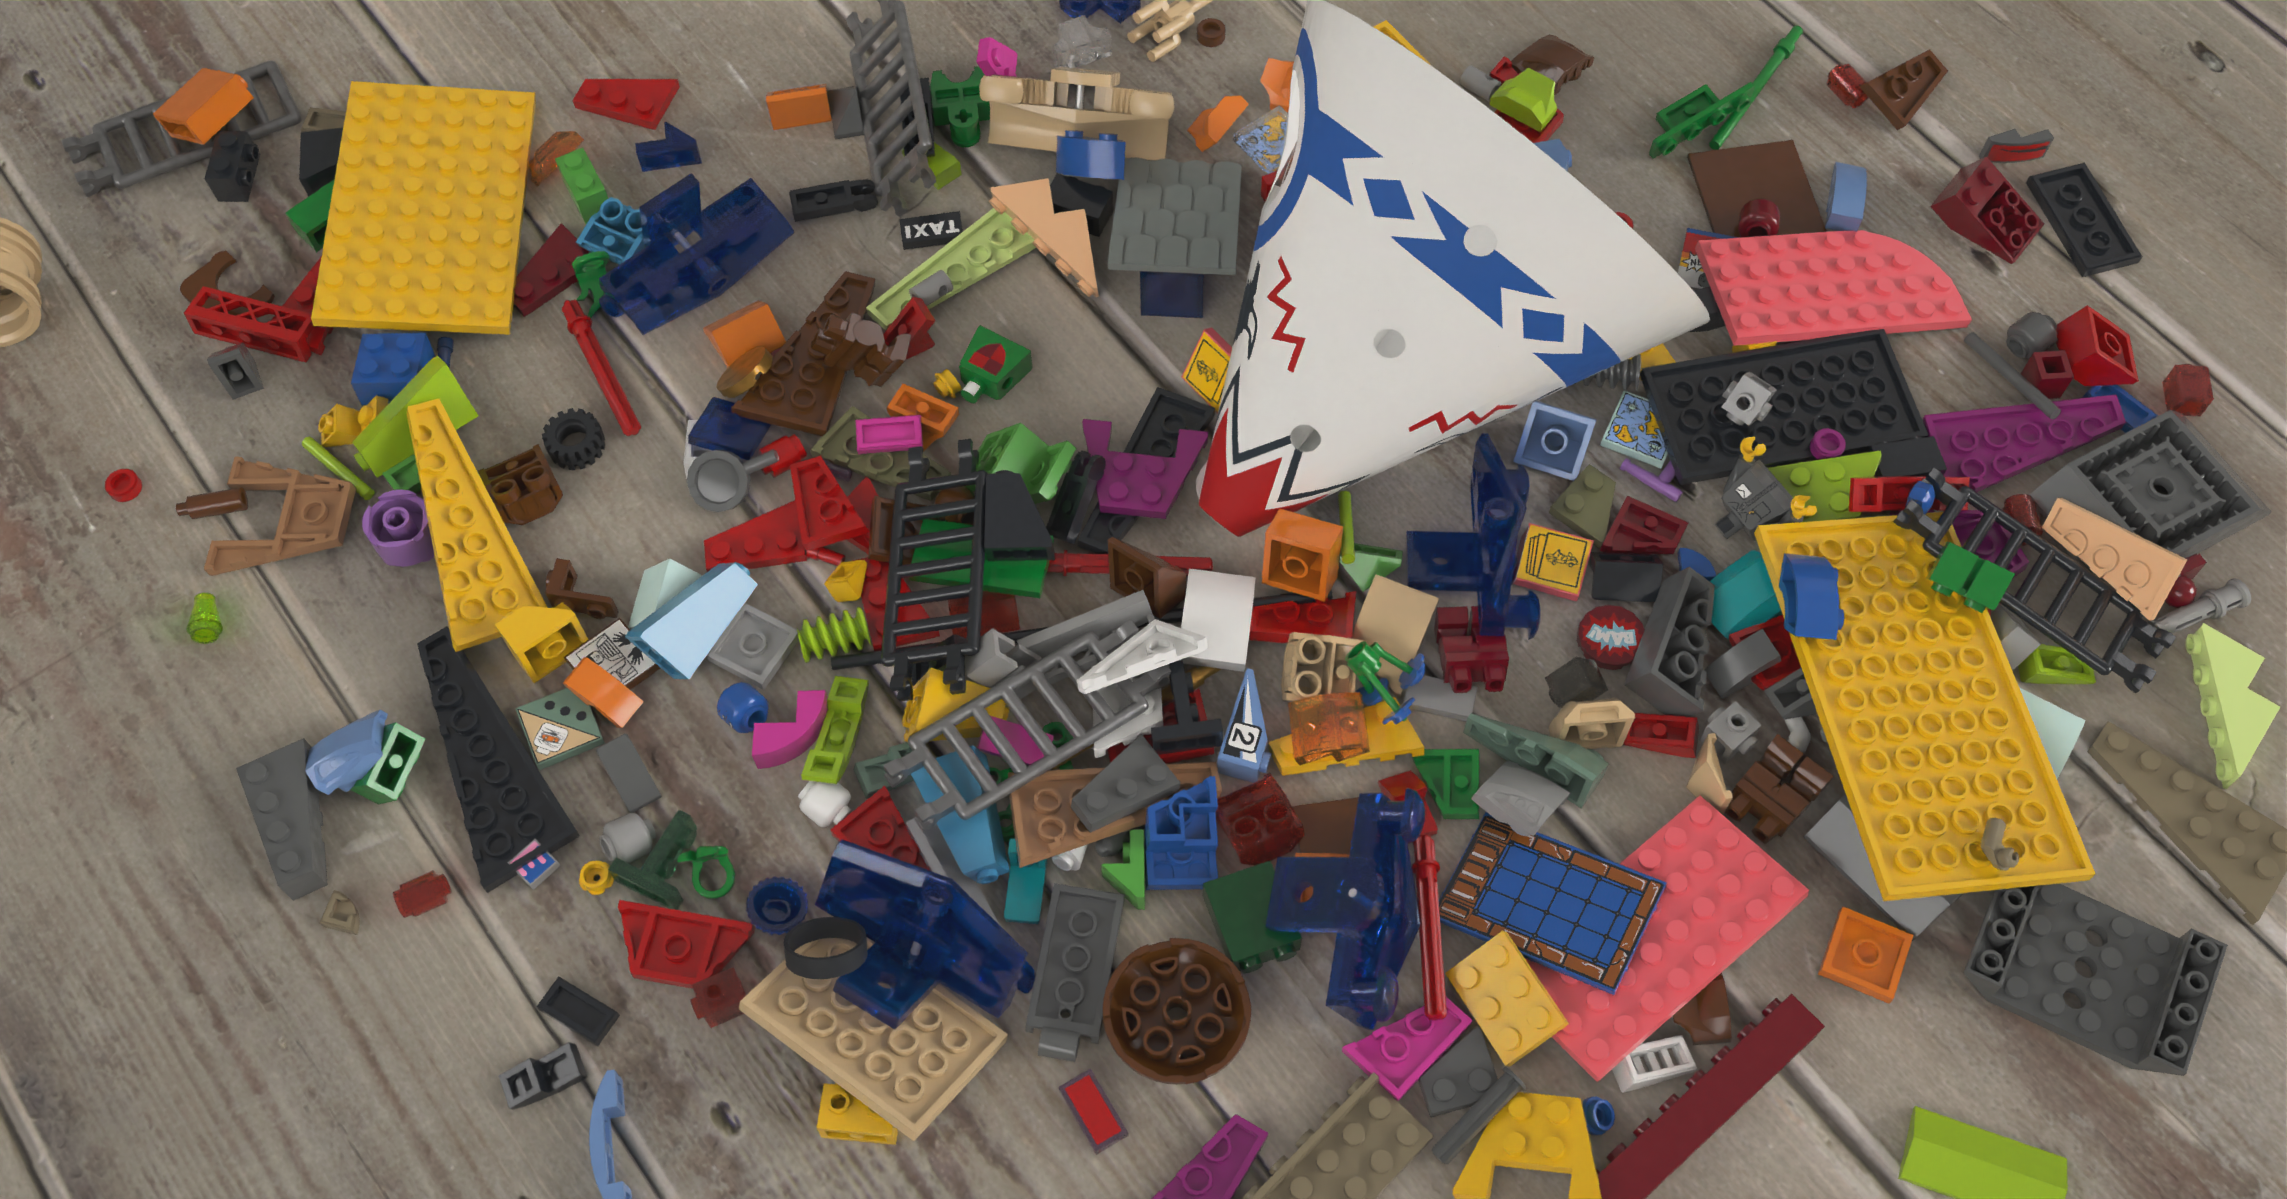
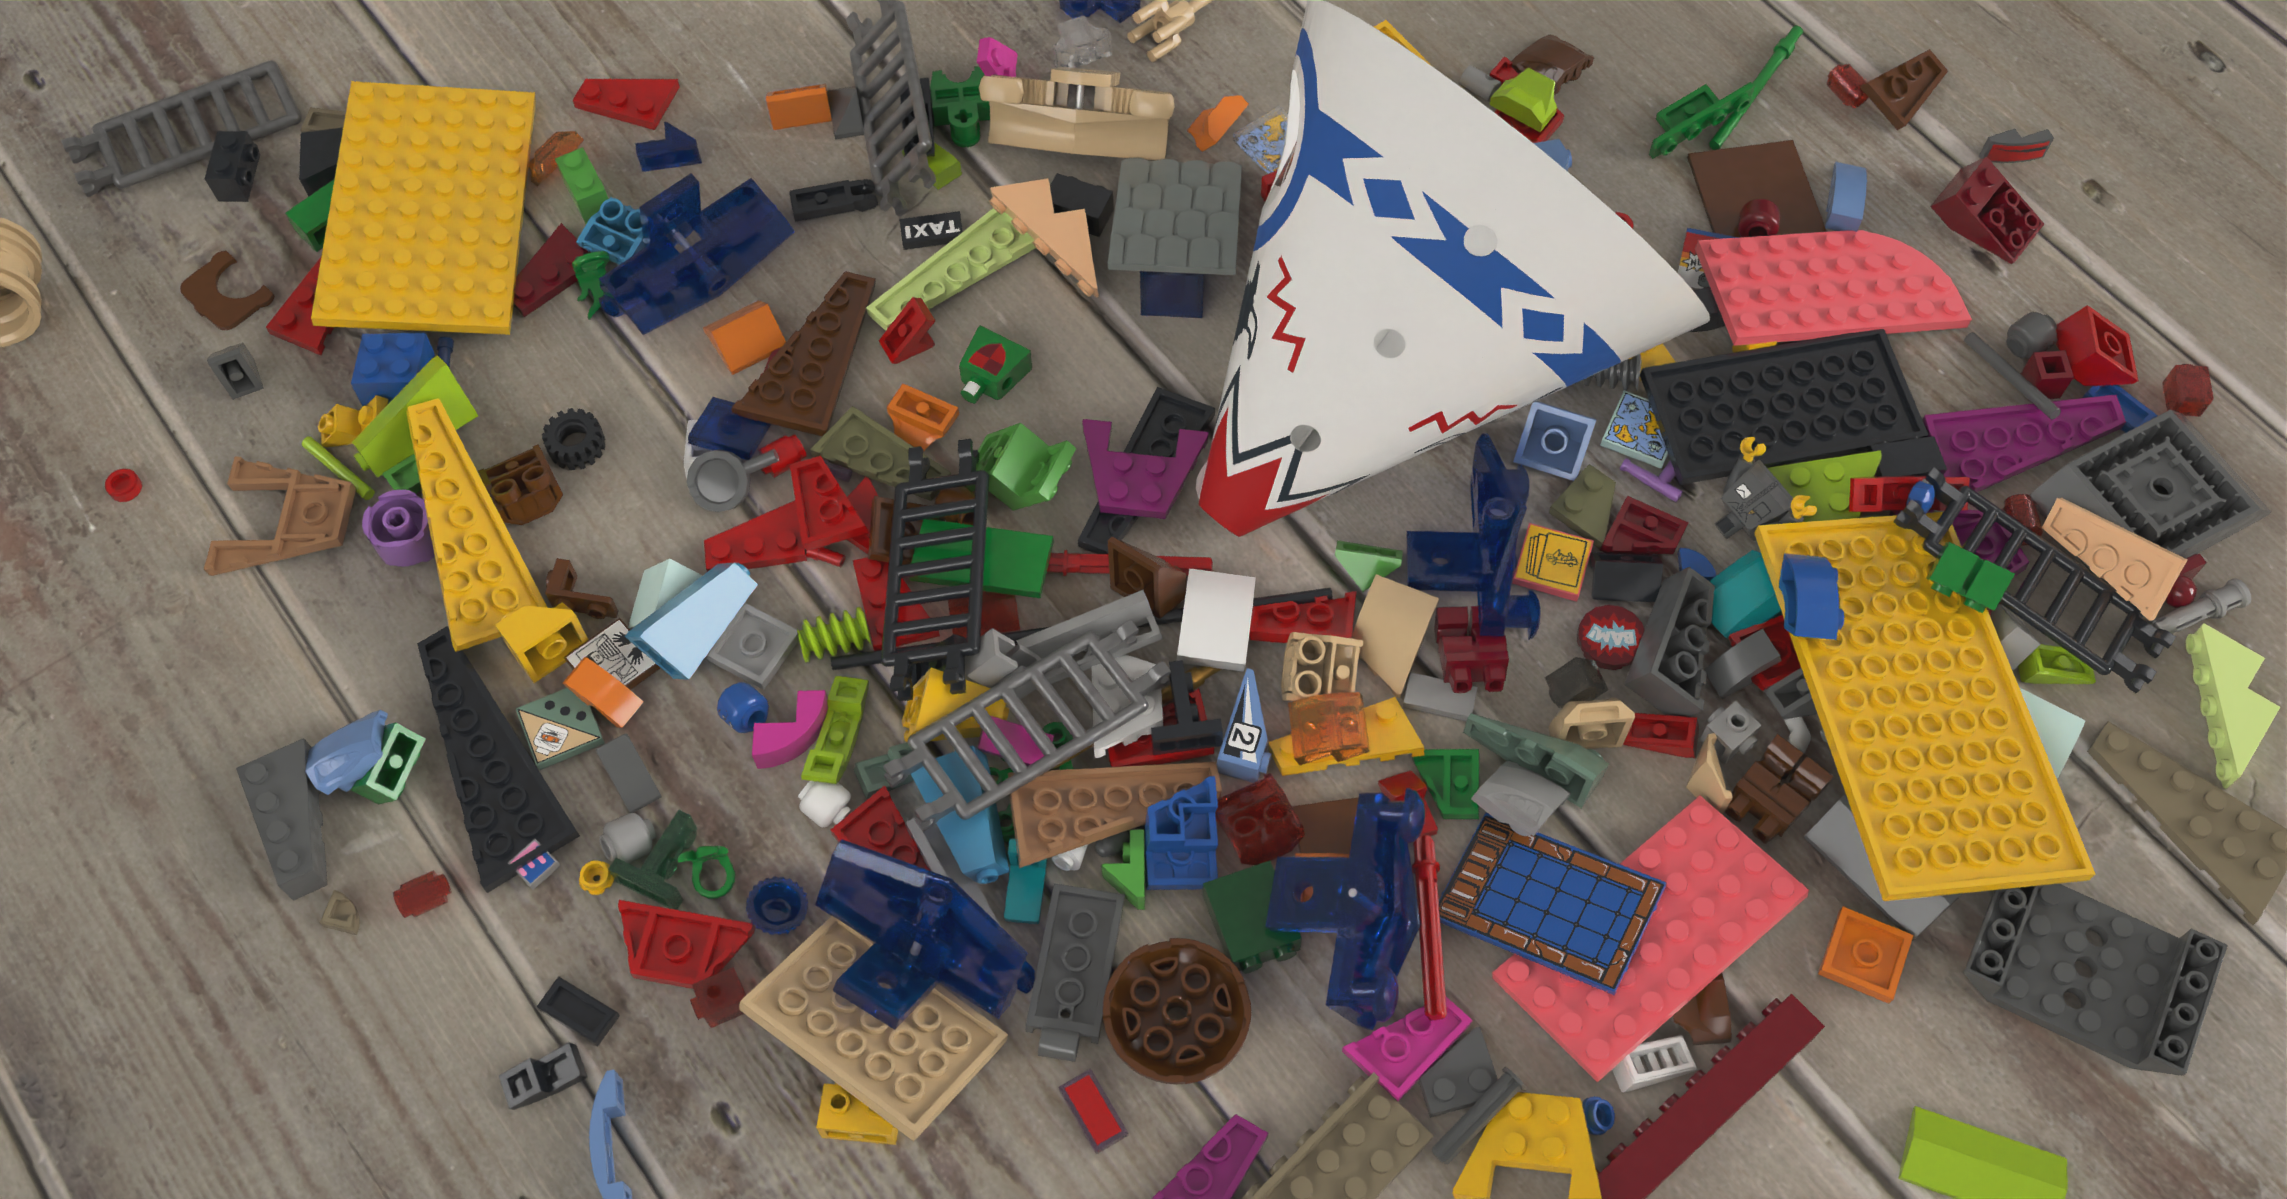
orange brick [153,68,254,145] -> none
reddish brown cylinder [176,487,248,519] -> none
red fence [184,286,315,363] -> none
clear neon green cone [186,593,223,644] -> none
red axle [561,299,641,436] -> none
pearl gold tile [716,346,773,398] -> none
black tyre [784,917,868,979] -> none
reddish brown hips [811,312,911,387] -> none
yellow slope [824,560,867,602] -> none
dark pink tile [855,415,923,454] -> none
light grey piece [909,270,953,306] -> none
yellow plate [933,369,962,399] -> none
black slope [984,470,1055,561] -> none
black hinge [1046,450,1107,544] -> none
blue brick [1056,130,1126,180] -> none
dark grey wing [1071,734,1181,833] -> none
white wing [1077,619,1208,694] -> none
yellow tile [1181,327,1232,413] -> none
reddish brown tile [1197,18,1226,47] -> none
orange slope [1260,58,1294,114] -> none
orange brick [1261,509,1343,602] -> none
lime bar [1338,490,1355,564] -> none
plant [1345,641,1425,725] -> none
yellow plate [1445,930,1569,1067] -> none
sticker [1508,526,1529,590] -> none
light grey brick [1722,371,1777,425] -> none
magenta tile [1810,428,1846,460] -> none
dark tan arm [1980,818,2019,871] -> none
black tile [2026,163,2143,277] -> none

